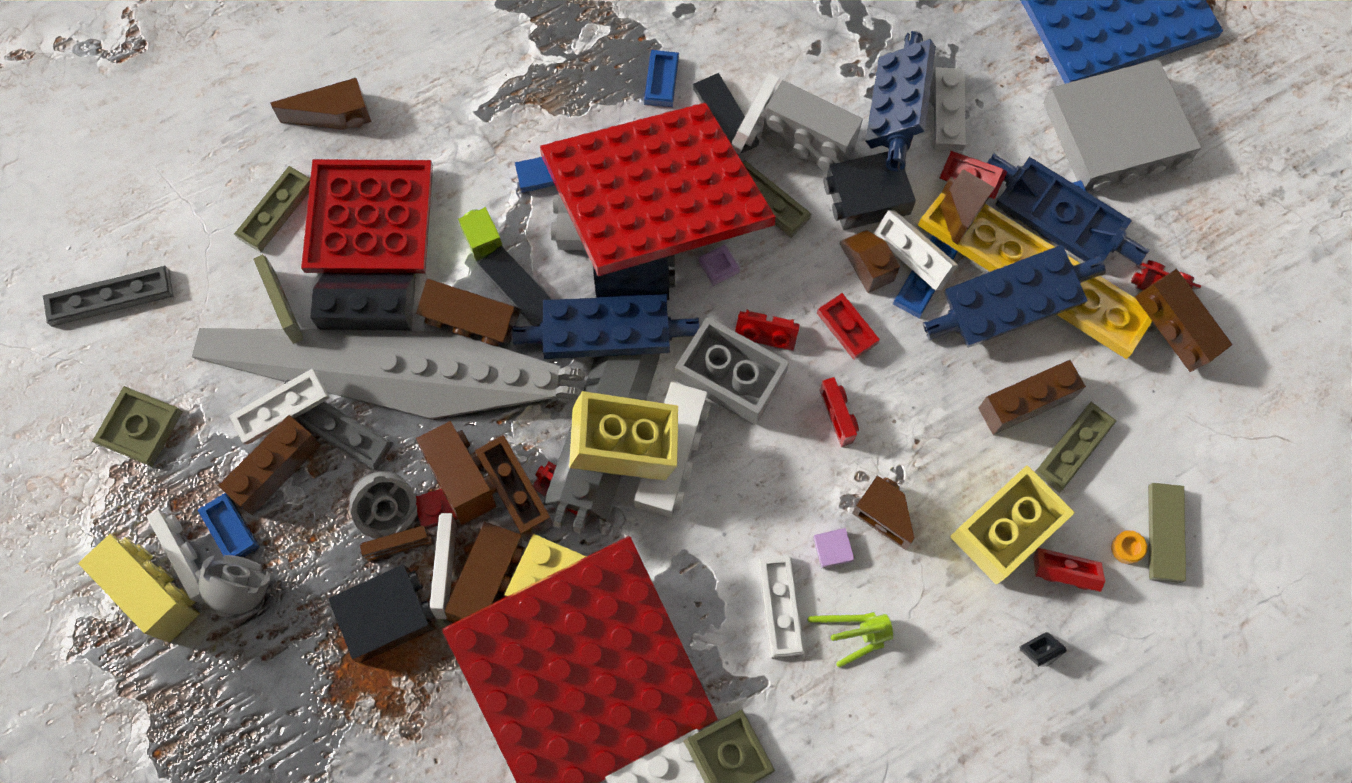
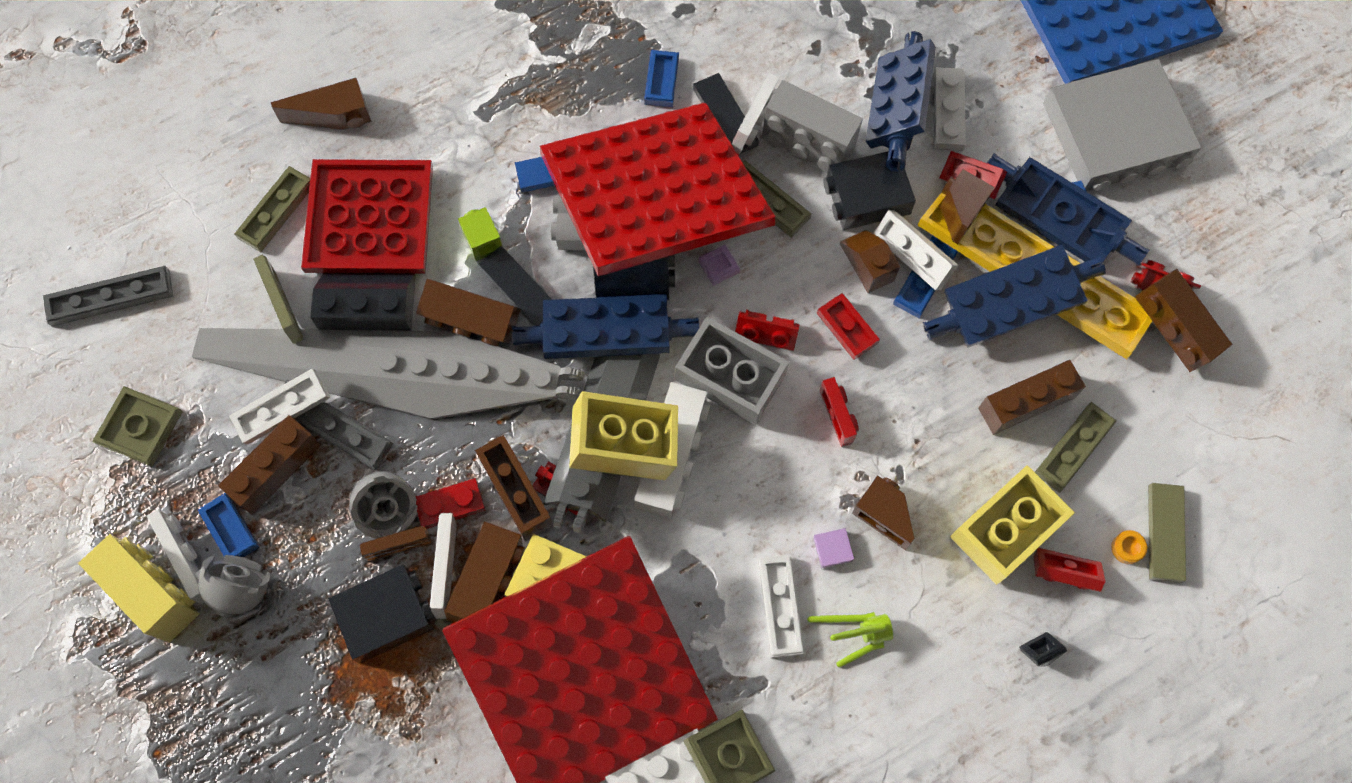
reddish brown brick [416,421,497,525] -> none

